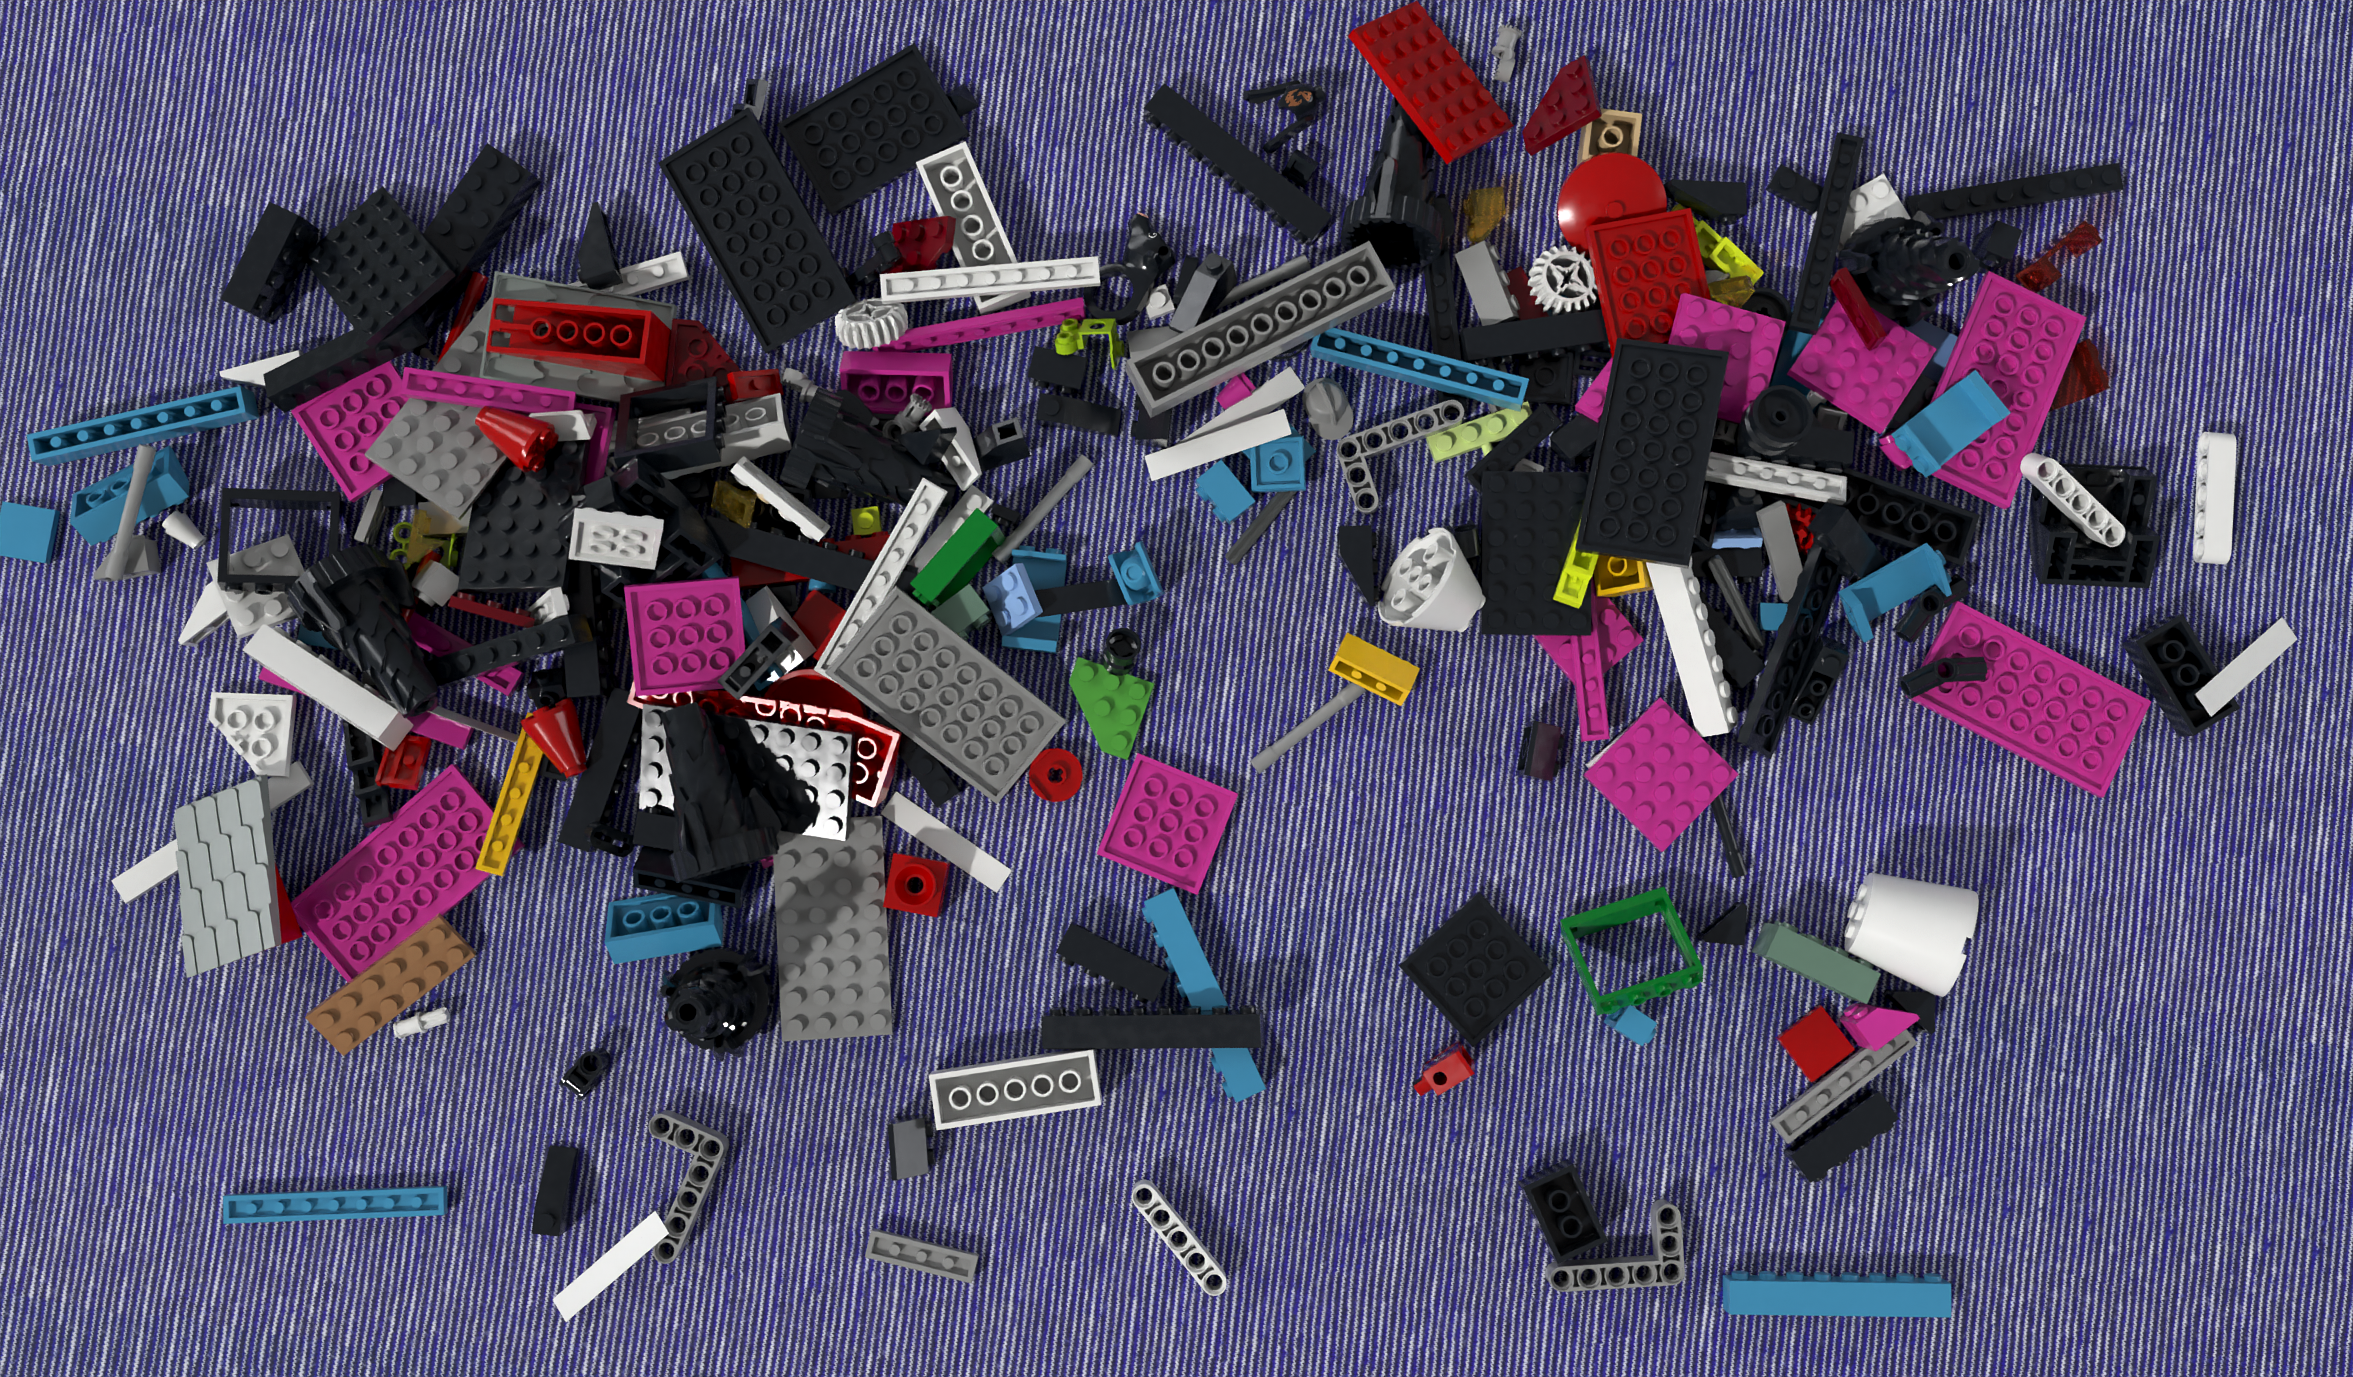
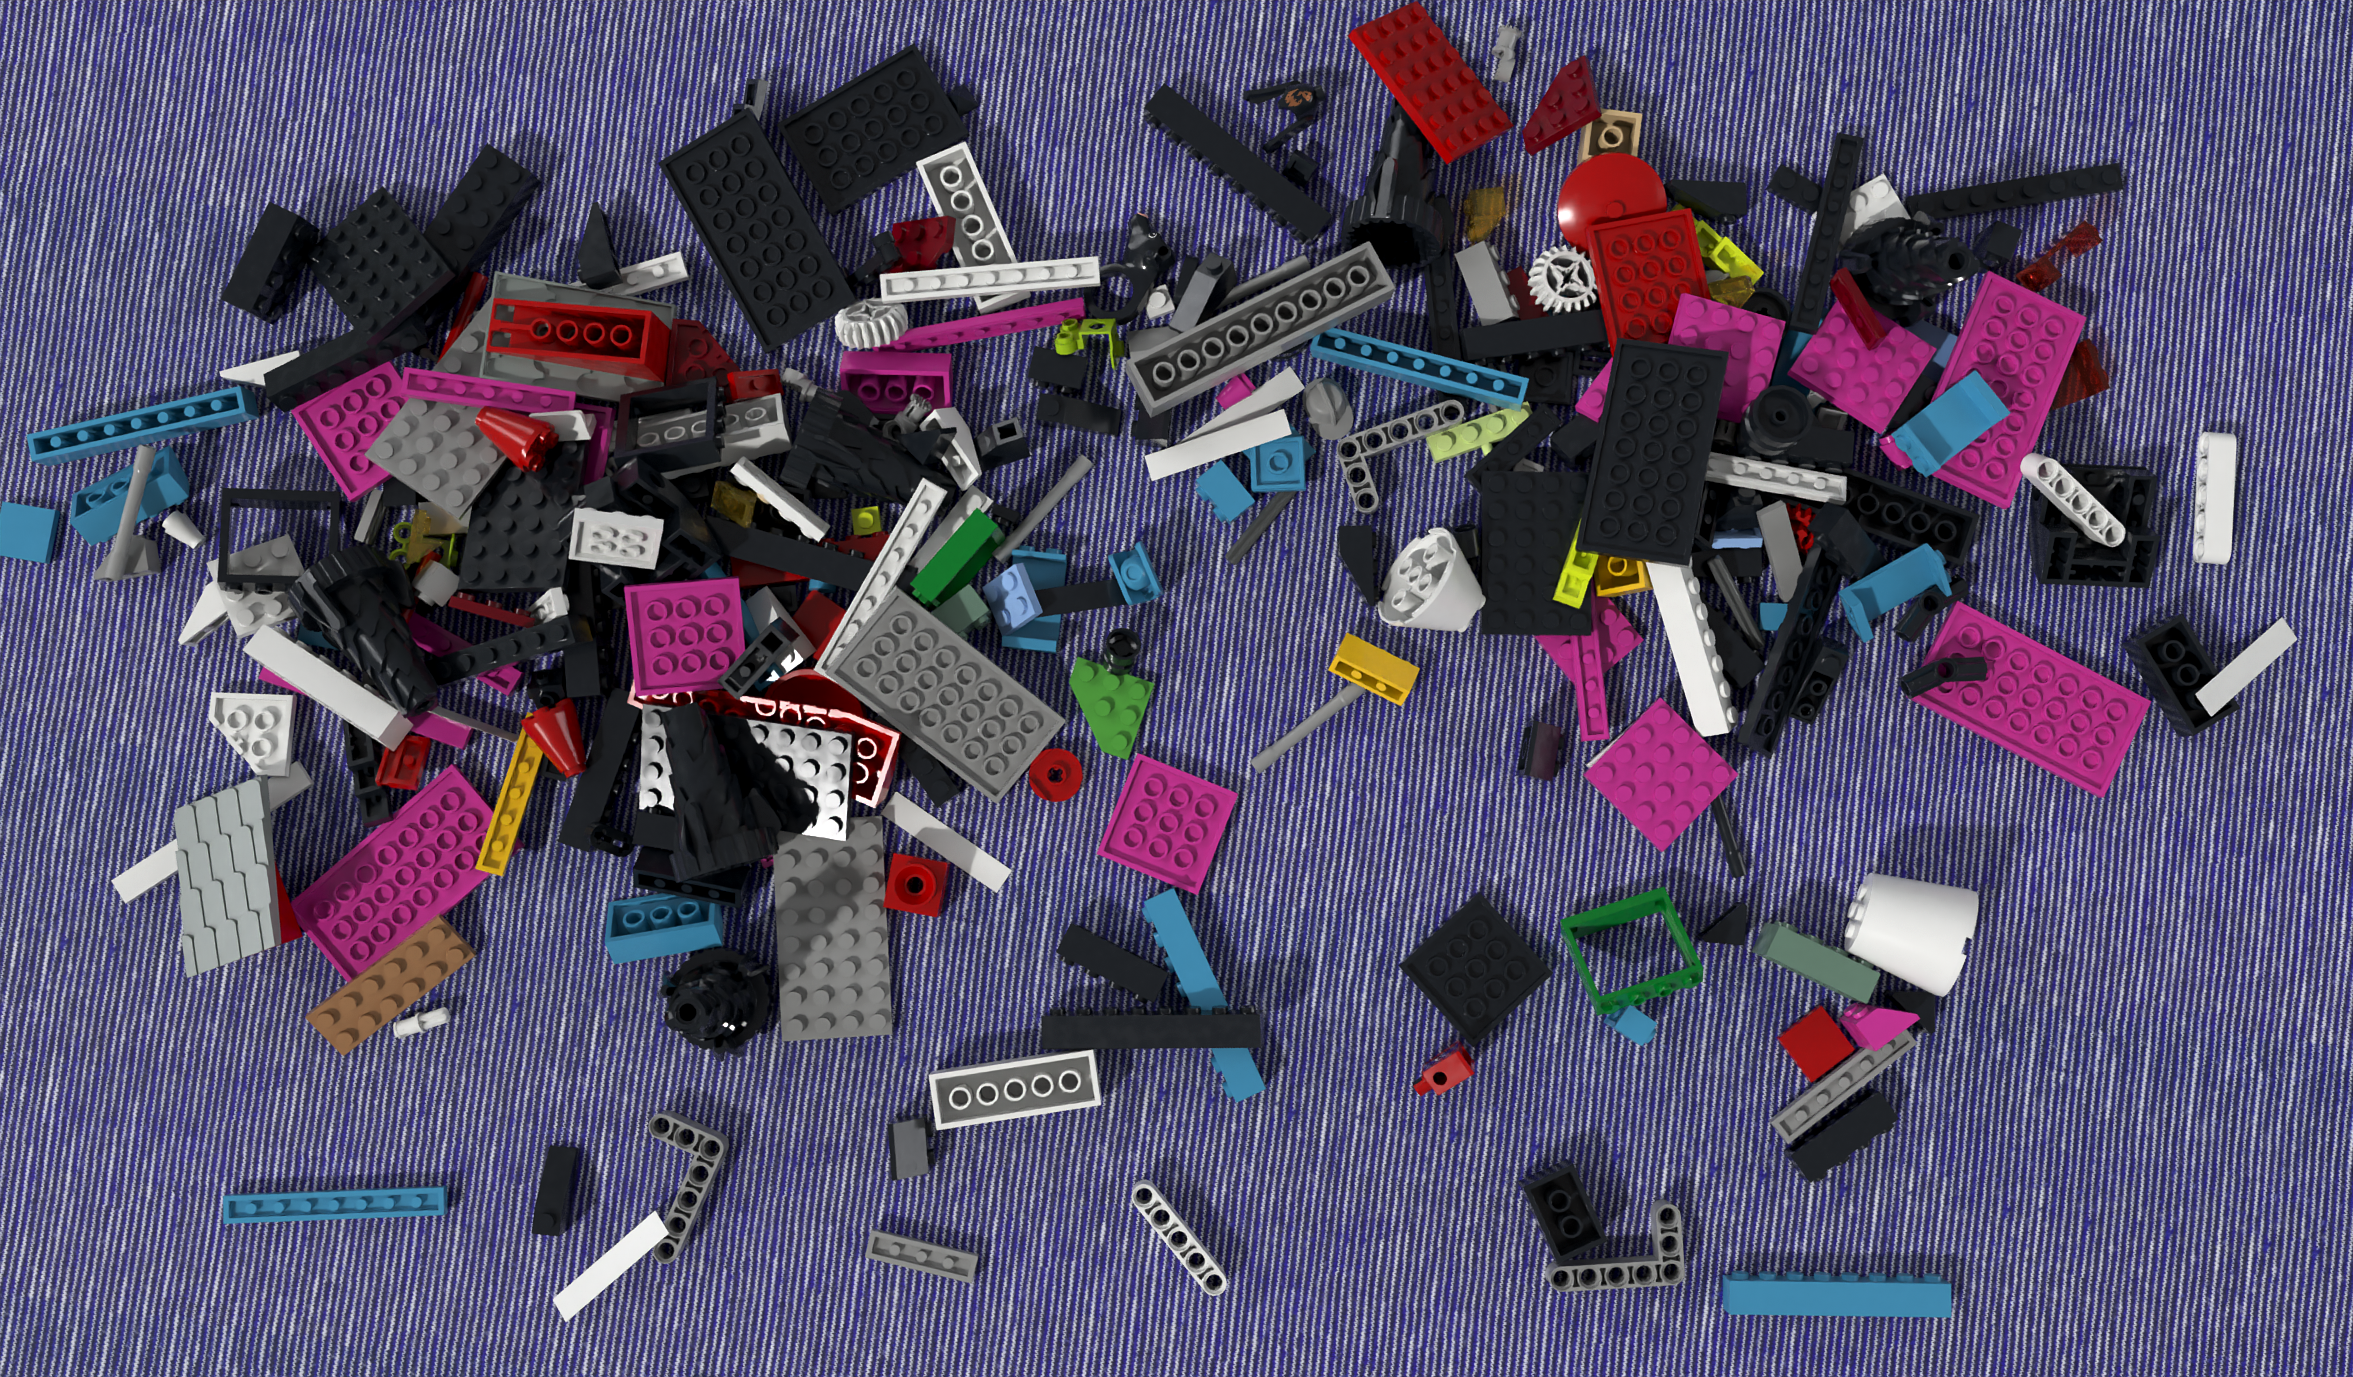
black piece [558,1047,611,1101] -> none

